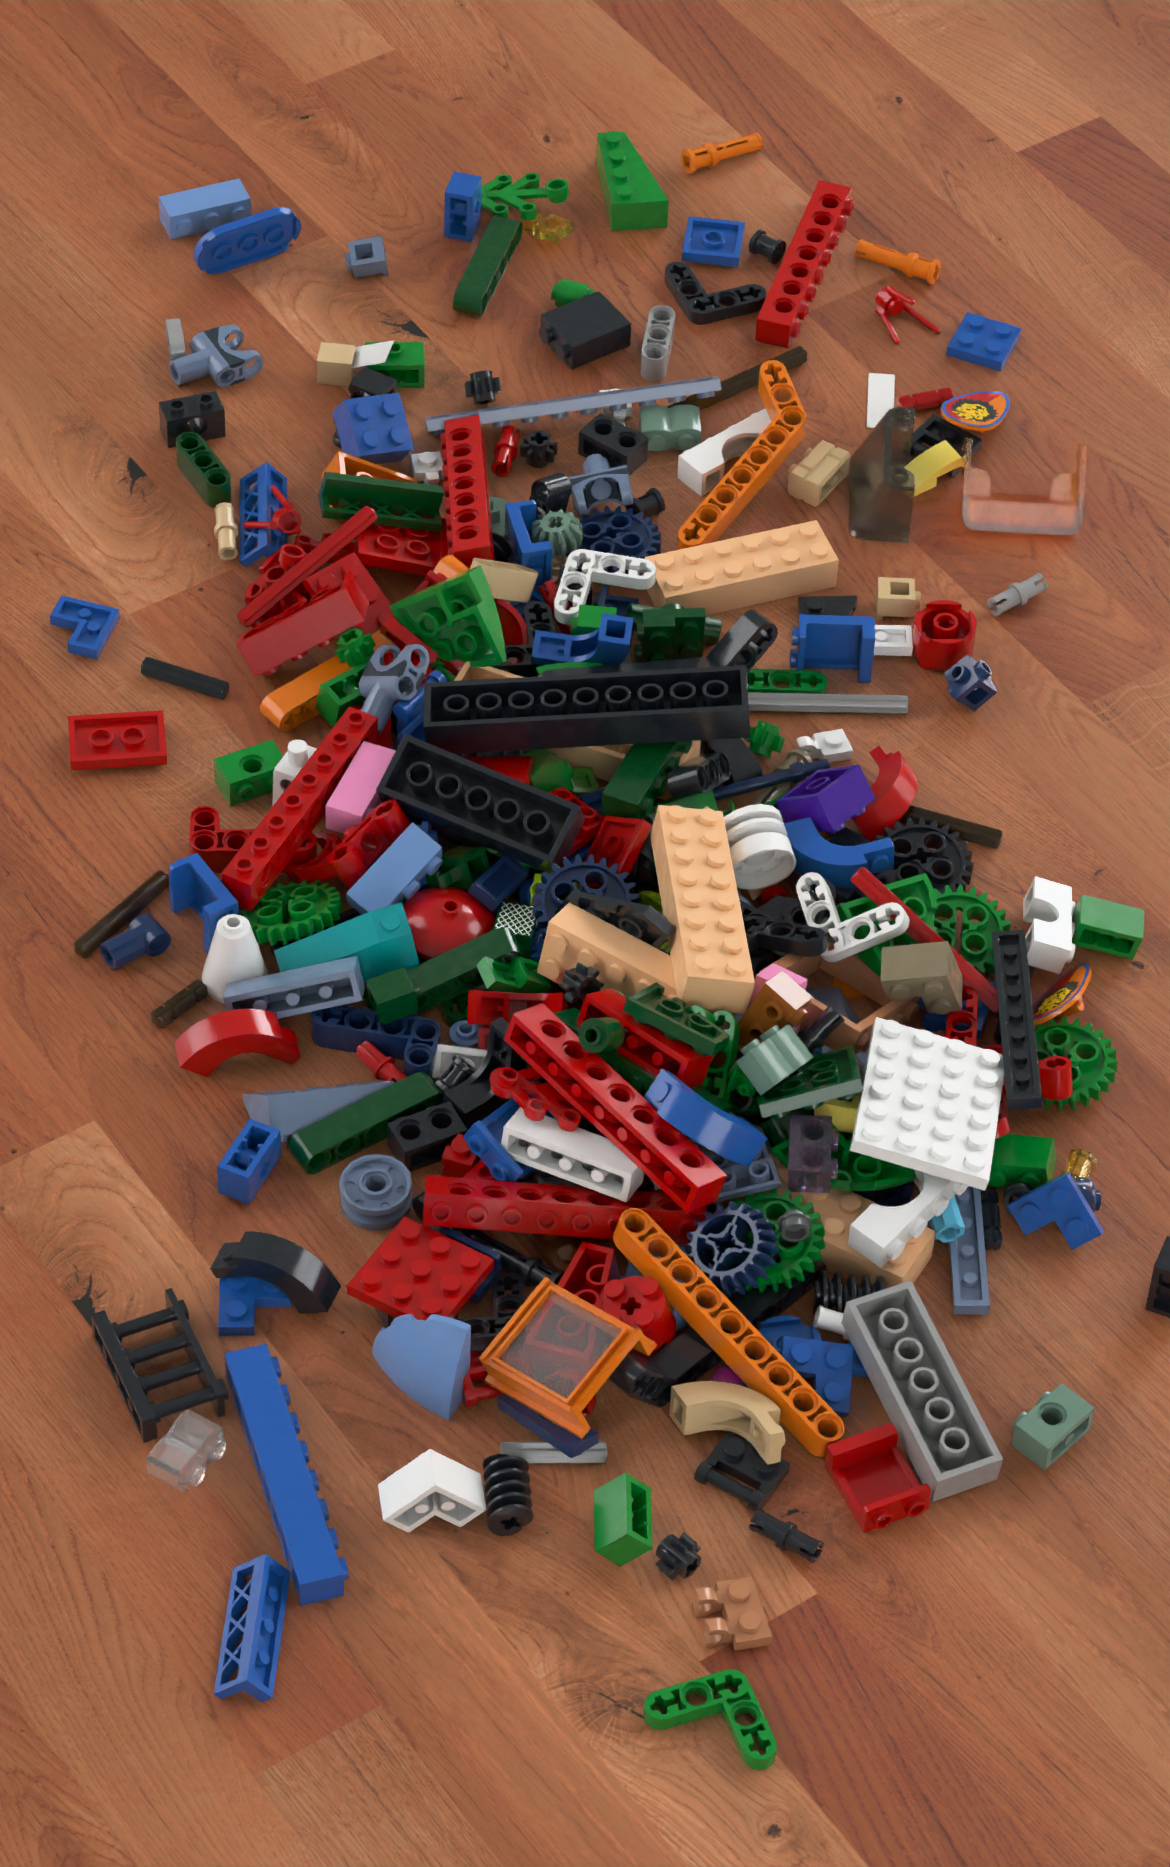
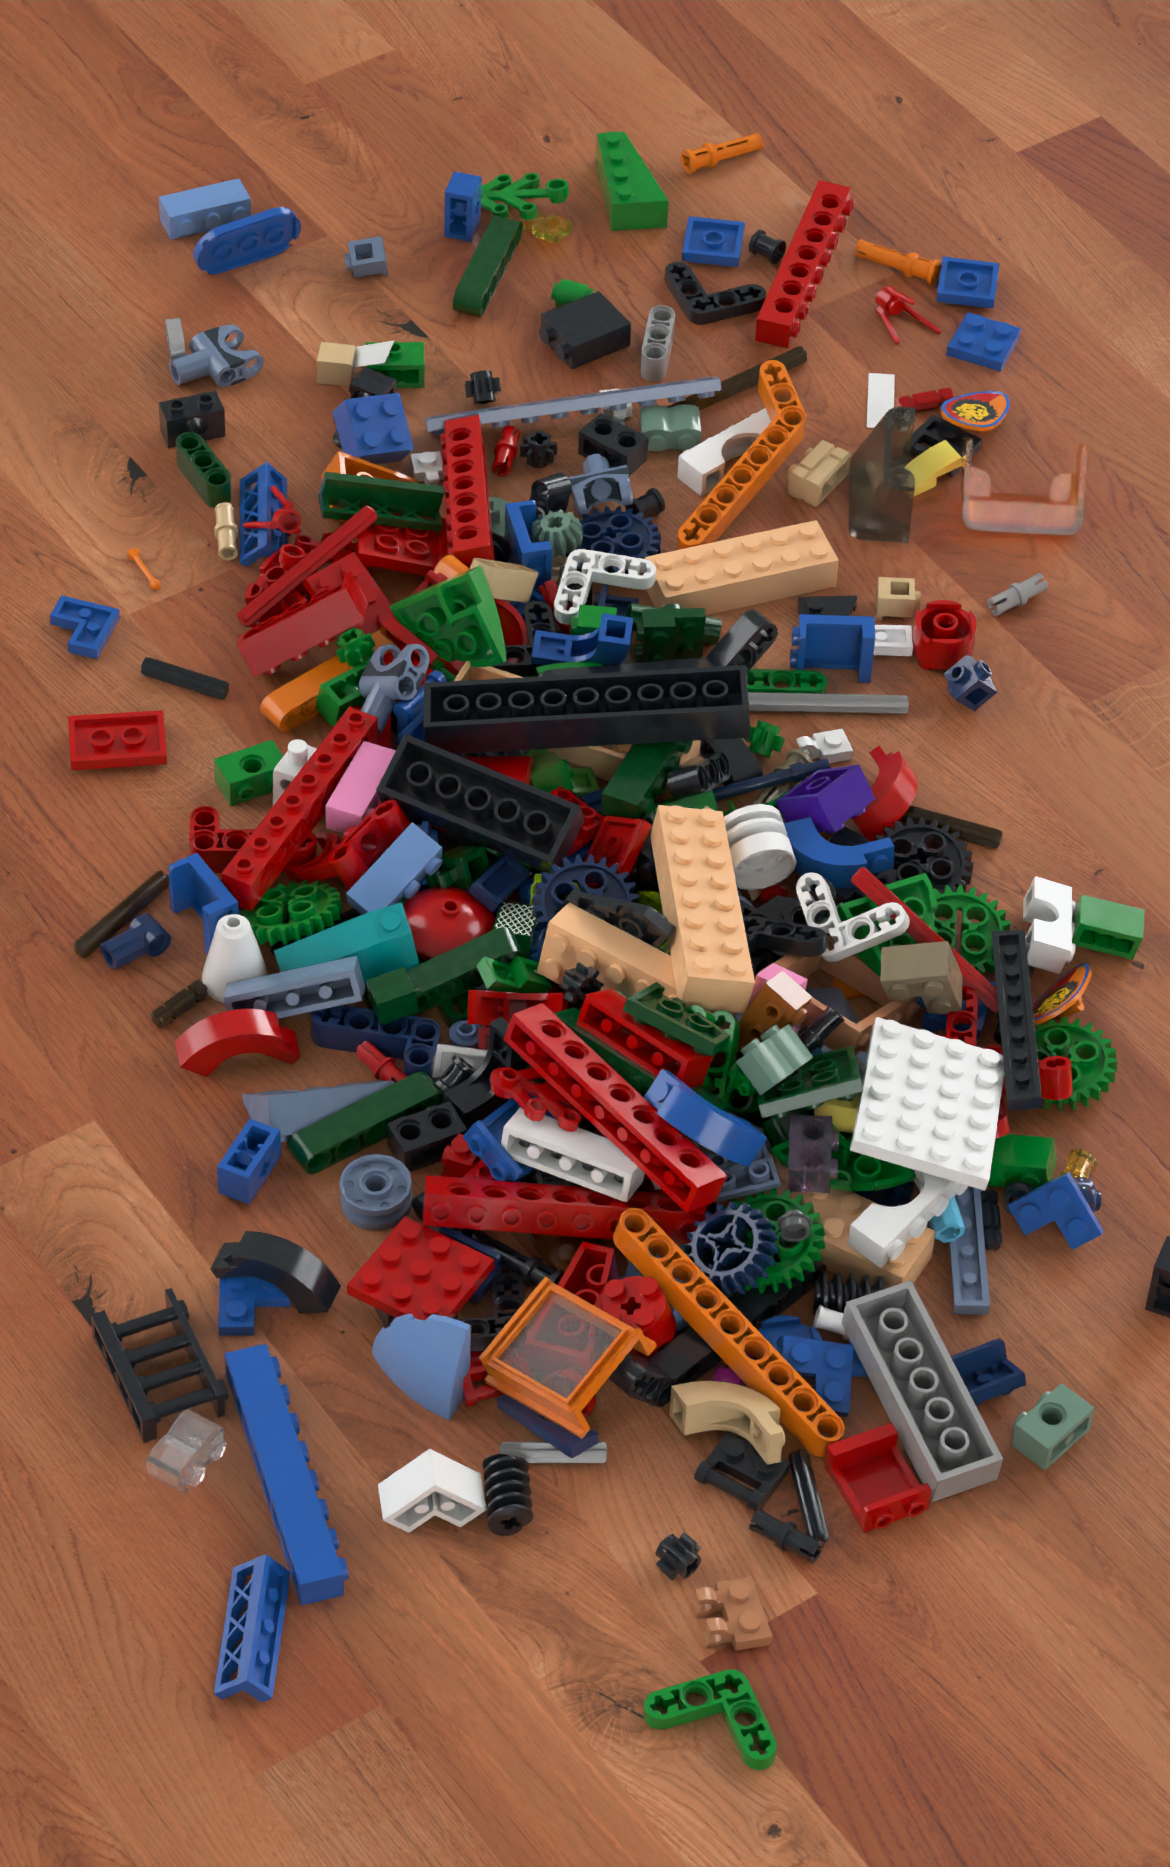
dark green brick [578,1017,625,1053] -> none
green brick [593,1473,653,1566] -> none
none -> orange hinge [128,548,161,591]
none -> black axle [788,1449,829,1543]
none -> blue plate [936,257,999,309]
none -> dark blue bracket [951,1338,1026,1406]

